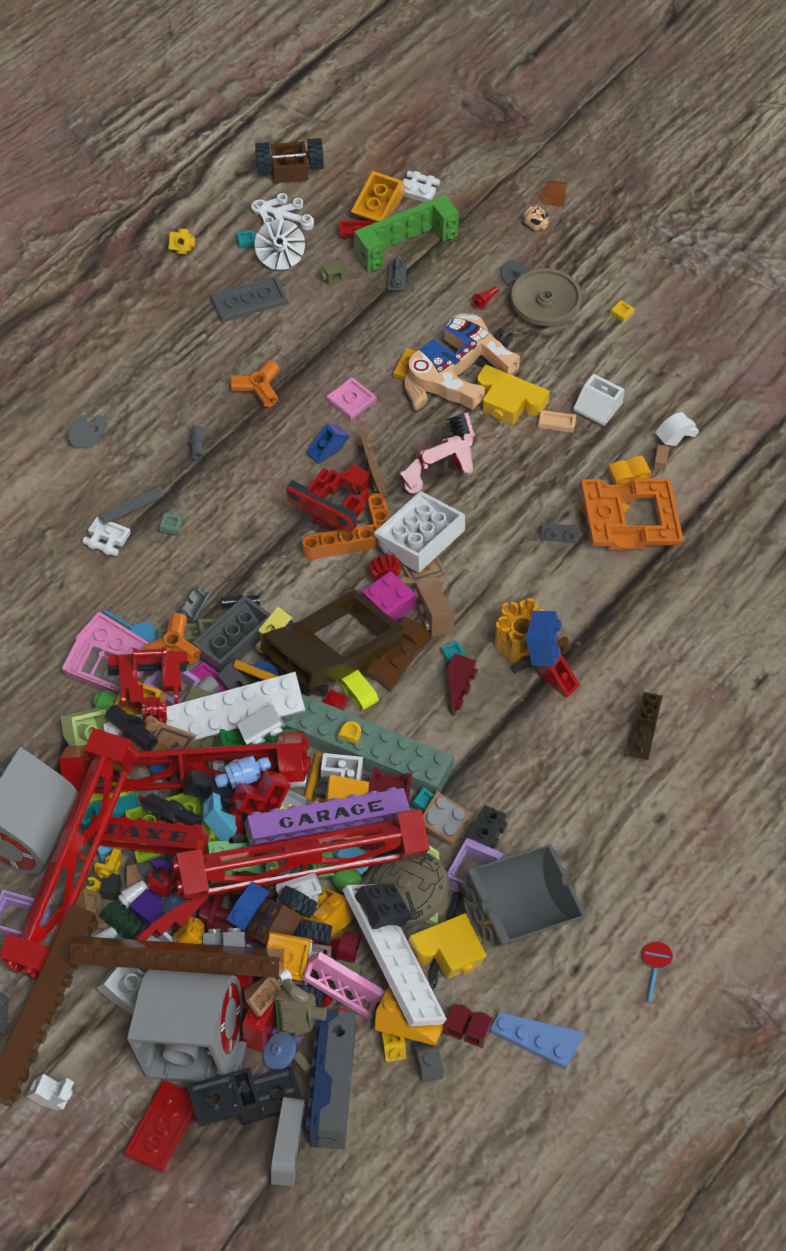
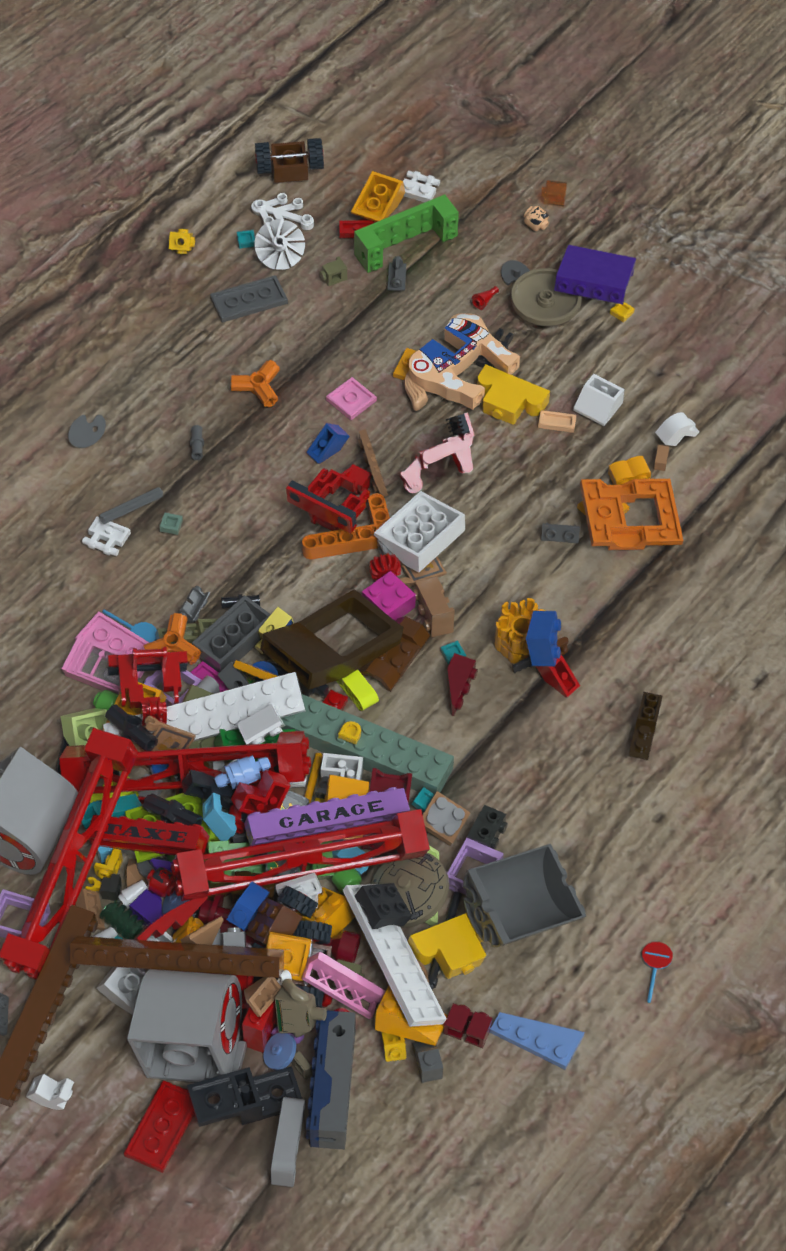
none -> medium nougat slope [180,916,223,945]
none -> dark purple panel [554,245,636,304]

